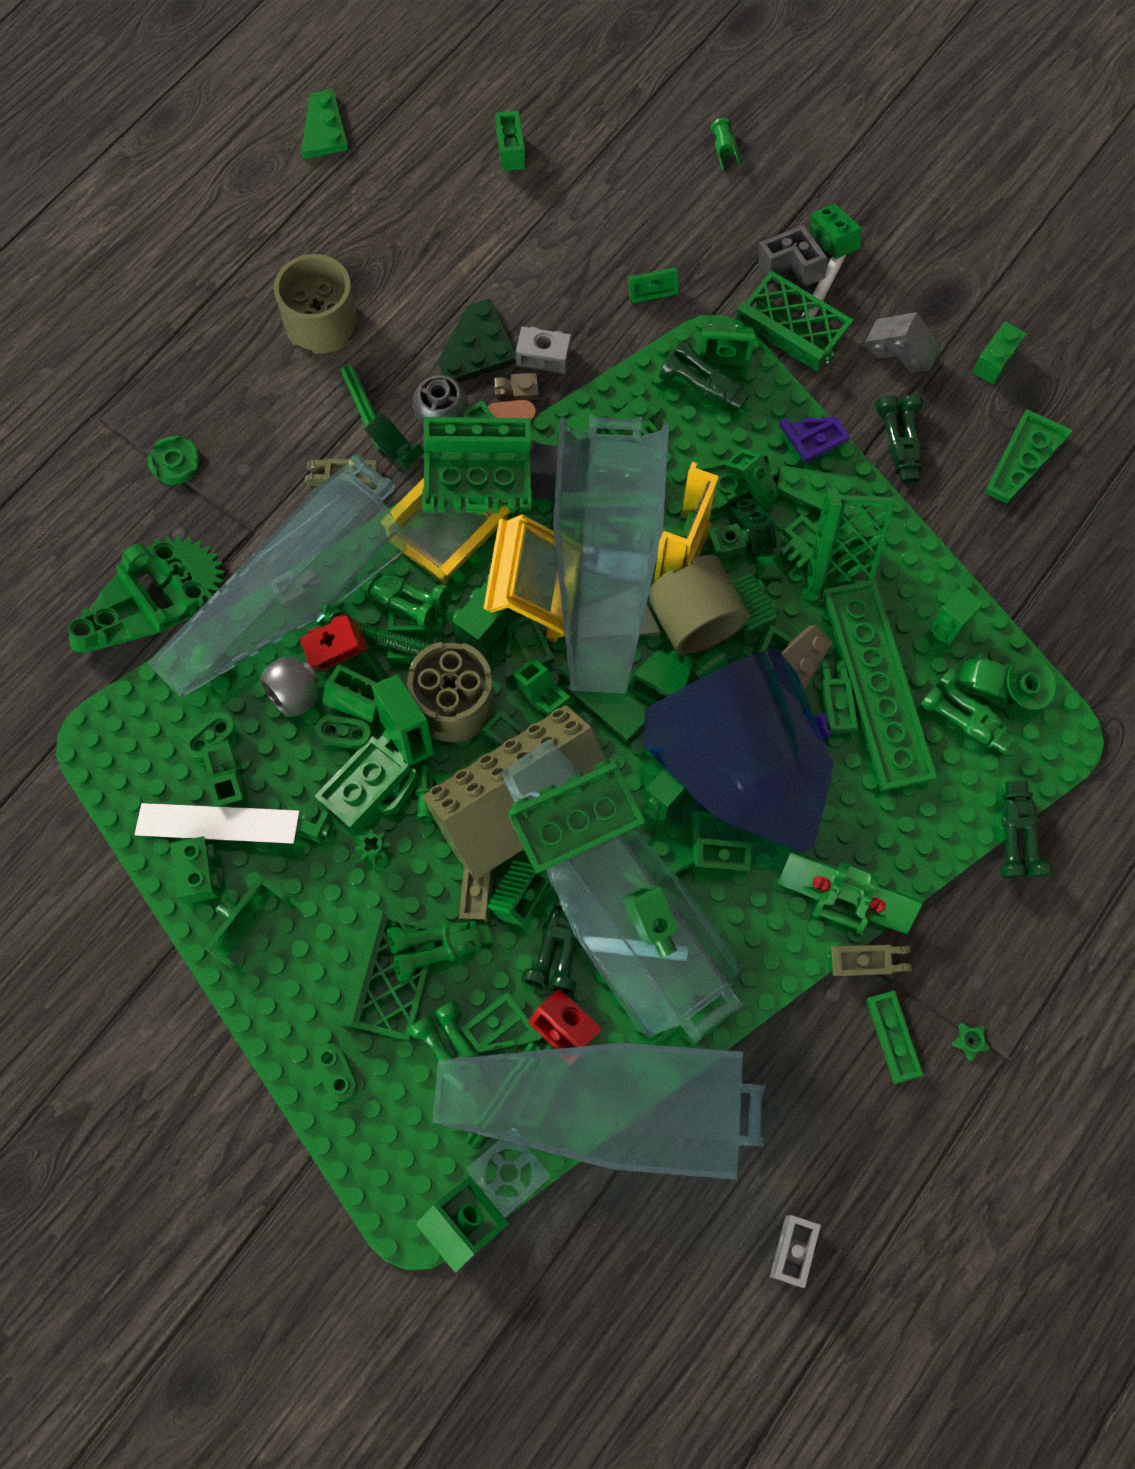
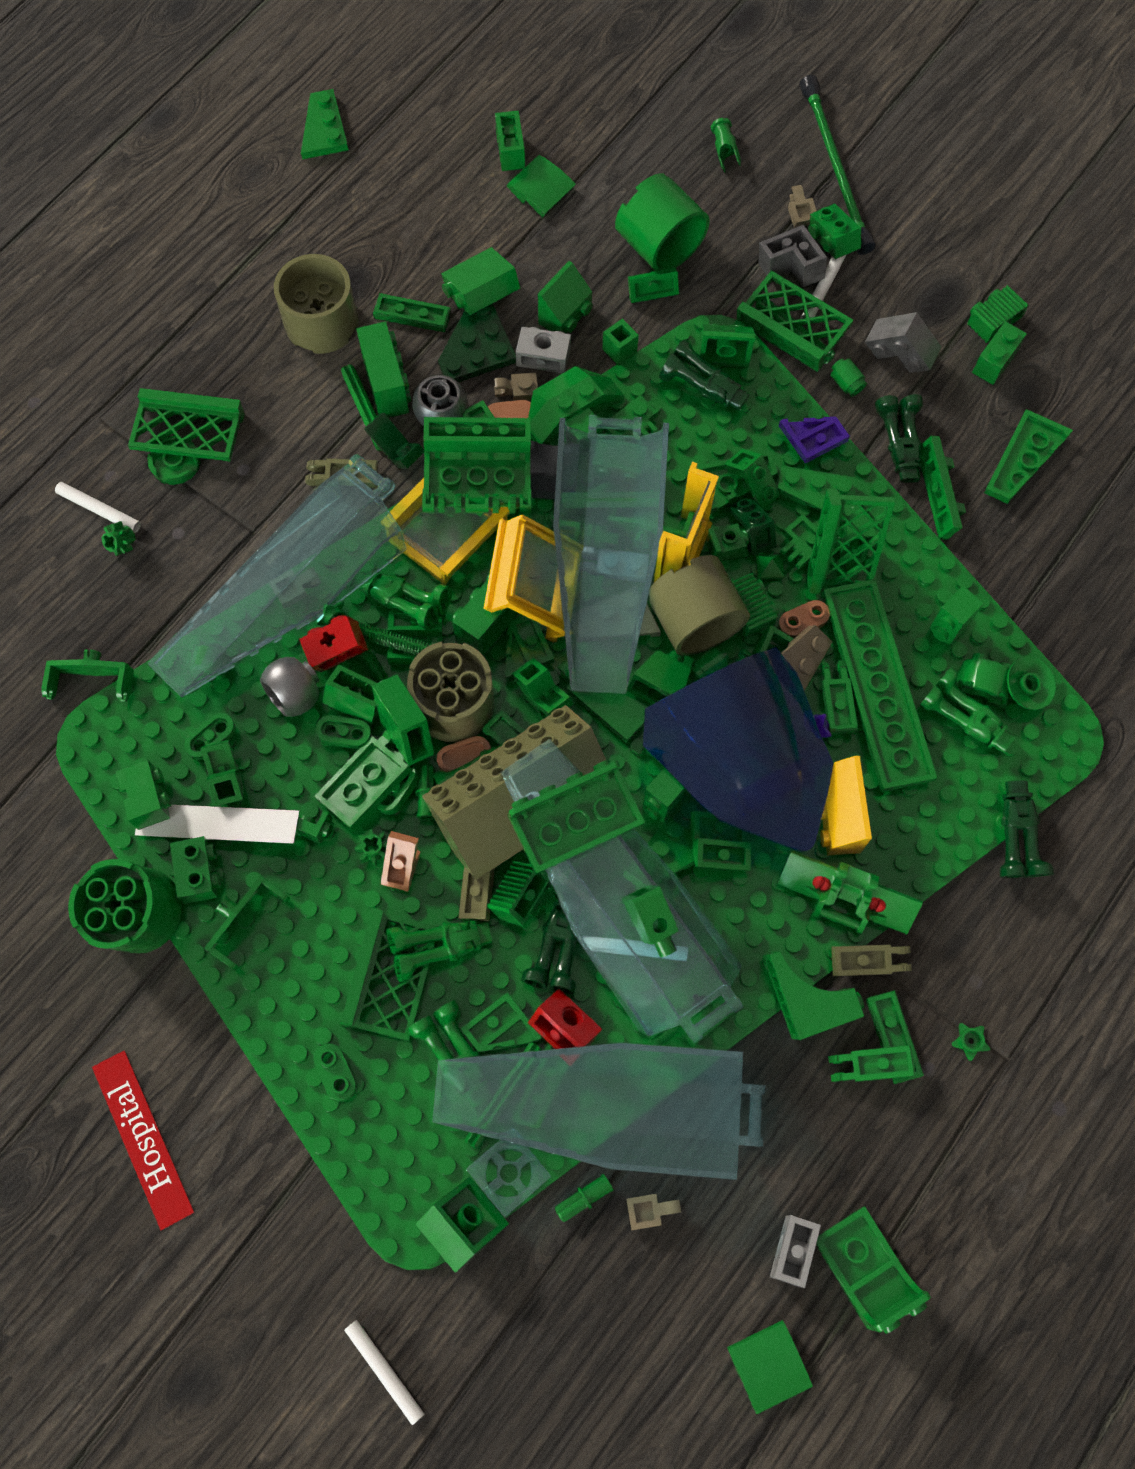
green connector [69,535,224,653] -> none
none -> green piece [41,649,134,702]
none -> white piece [55,482,141,533]
none -> green brick [68,859,182,953]
none -> red sticker [92,1050,194,1230]
none -> green gear [101,521,136,556]
none -> green brick [116,760,171,830]
none -> green fence [128,388,245,462]
none -> white piece [344,1320,425,1425]
none -> green piece [356,321,412,418]
none -> green tile [373,293,451,333]
none -> nougat slope [381,831,420,892]
none -> nougat tile [437,736,490,772]
none -> green brick [441,247,520,315]
none -> green slope [506,155,576,218]
none -> green wedge [528,366,624,445]
none -> green slope [538,261,593,334]
none -> green axle [555,1174,614,1222]
none -> green brick [602,318,639,366]
none -> green brick [615,173,710,271]
none -> dark tan plate [626,1194,681,1230]
none -> green slope [727,1320,813,1414]
none -> green arch [763,951,864,1040]
none -> nougat plate [778,600,830,638]
none -> dark tan plate [788,185,817,228]
none -> green hose [799,75,876,255]
none -> yellow slope [813,756,872,856]
none -> green bracket [816,1206,931,1334]
none -> green hinge [828,1045,916,1082]
none -> green brick [830,358,867,397]
none -> green hinge [920,436,966,540]
none -> green brick [967,285,1029,343]

